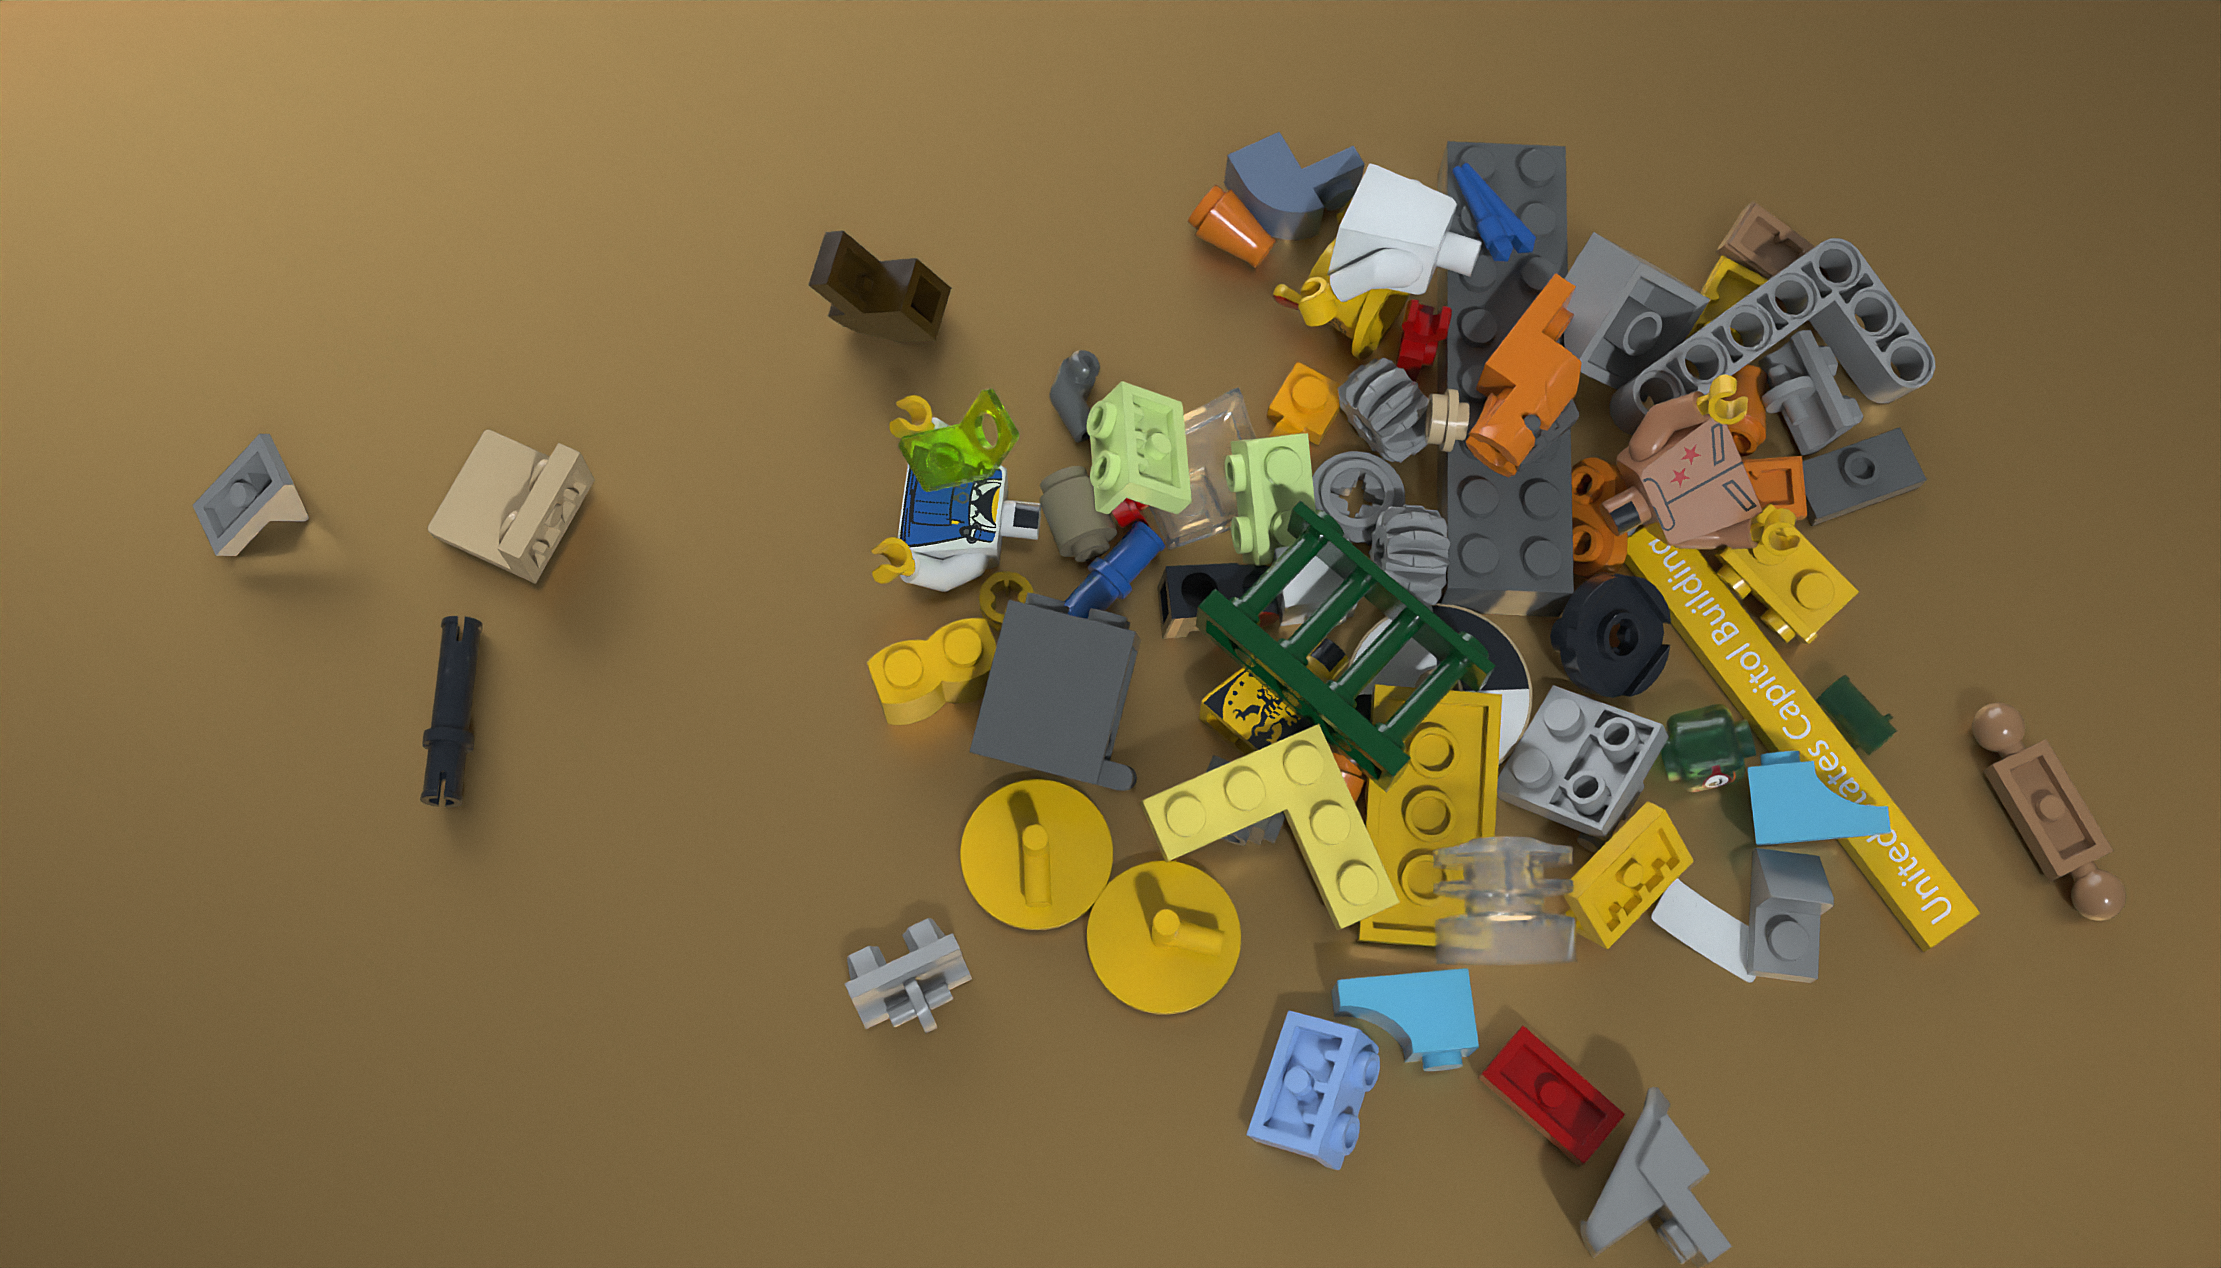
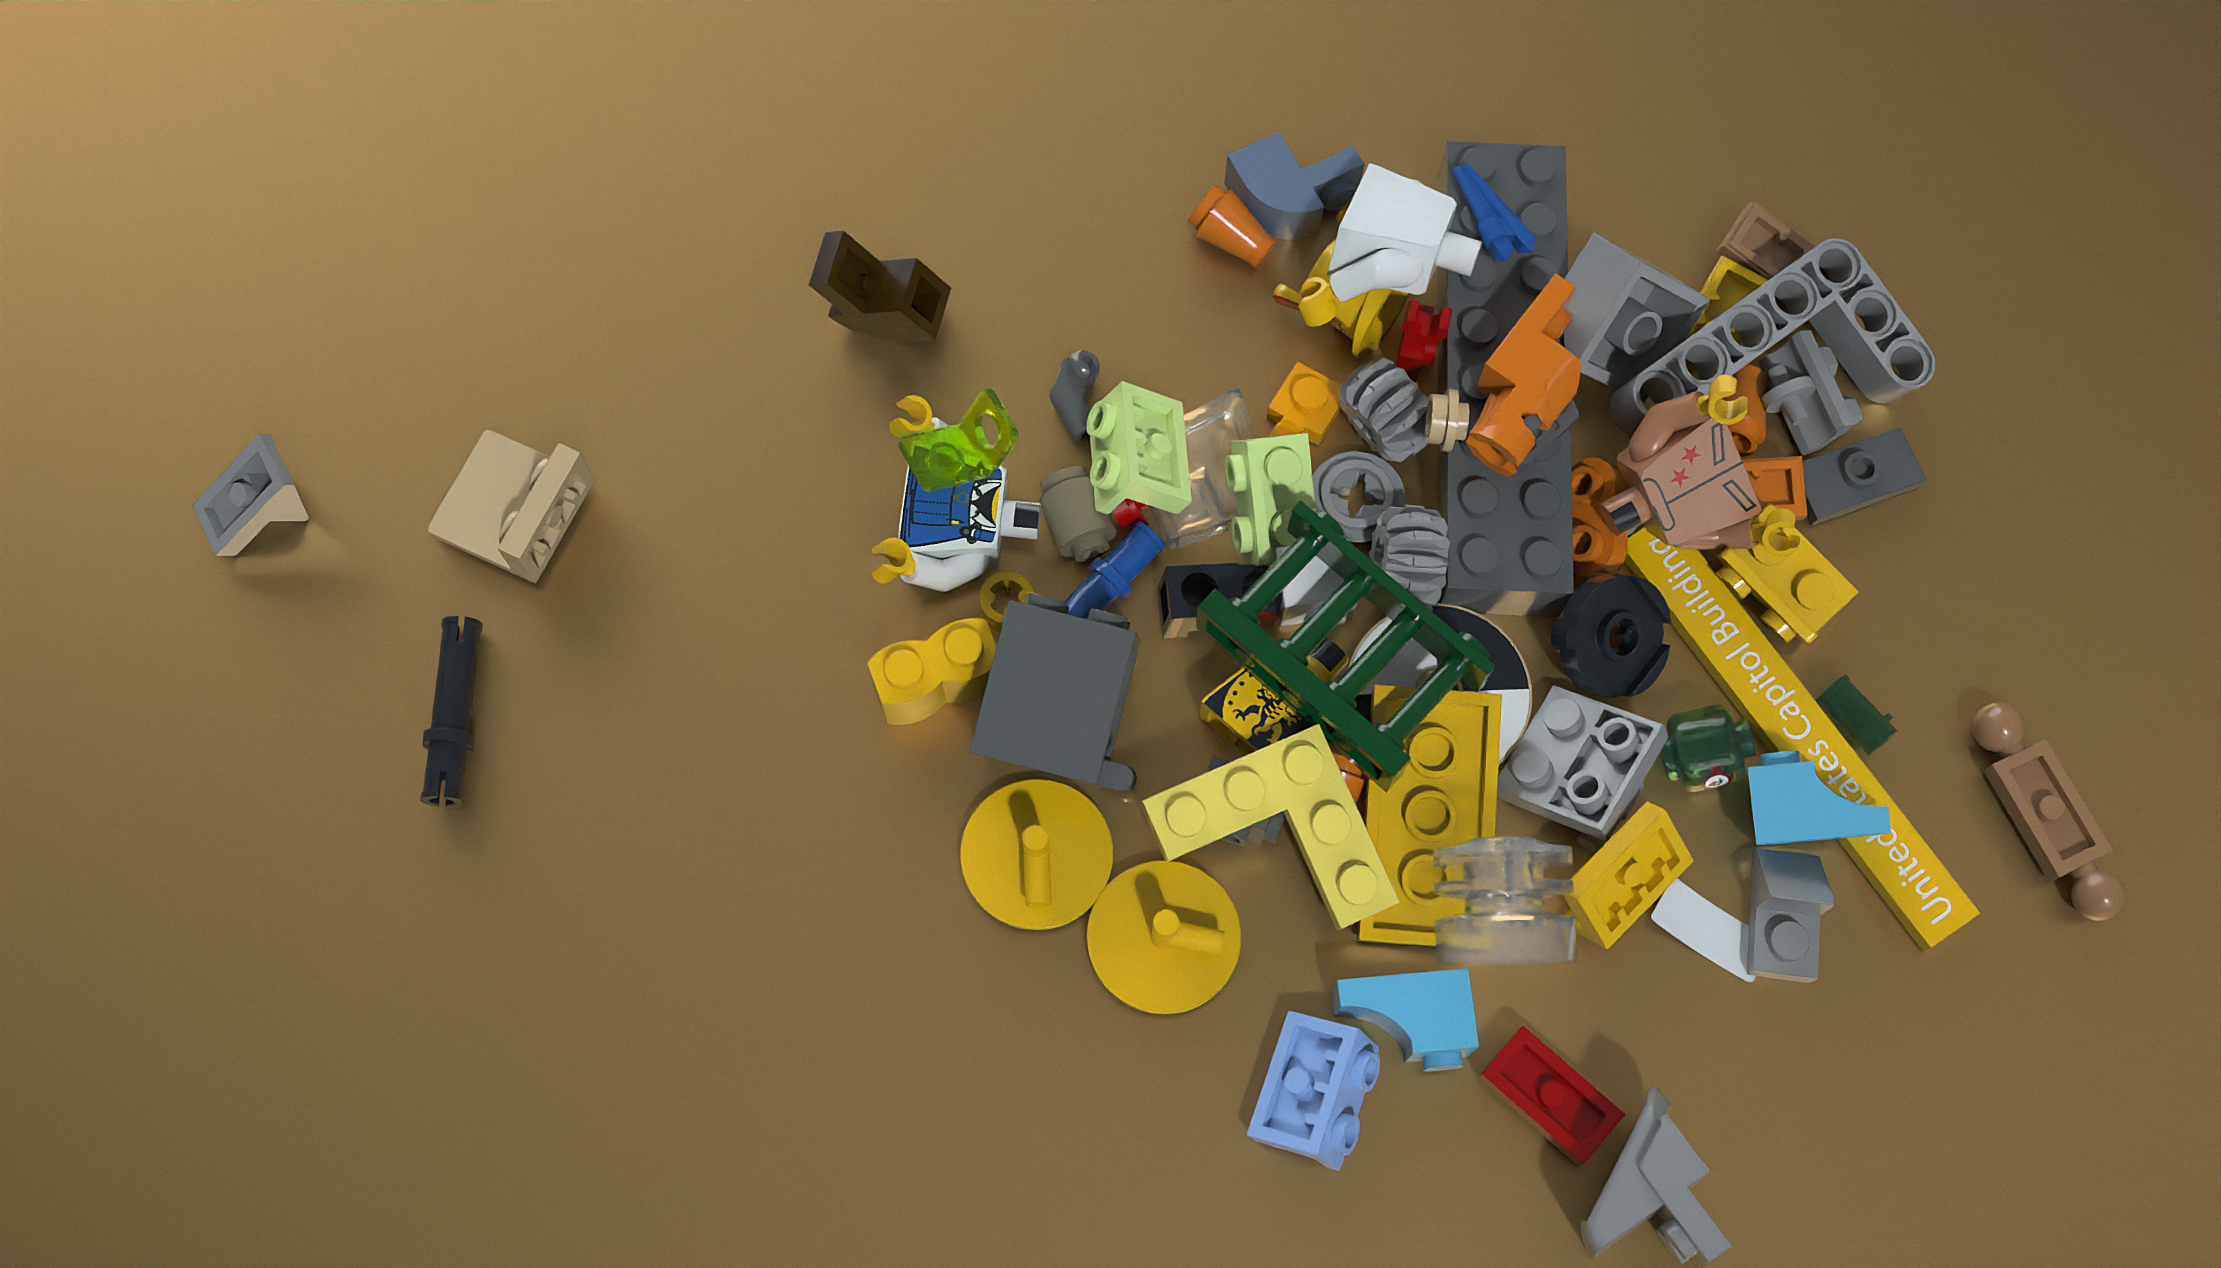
light grey hips [845,918,972,1033] -> none

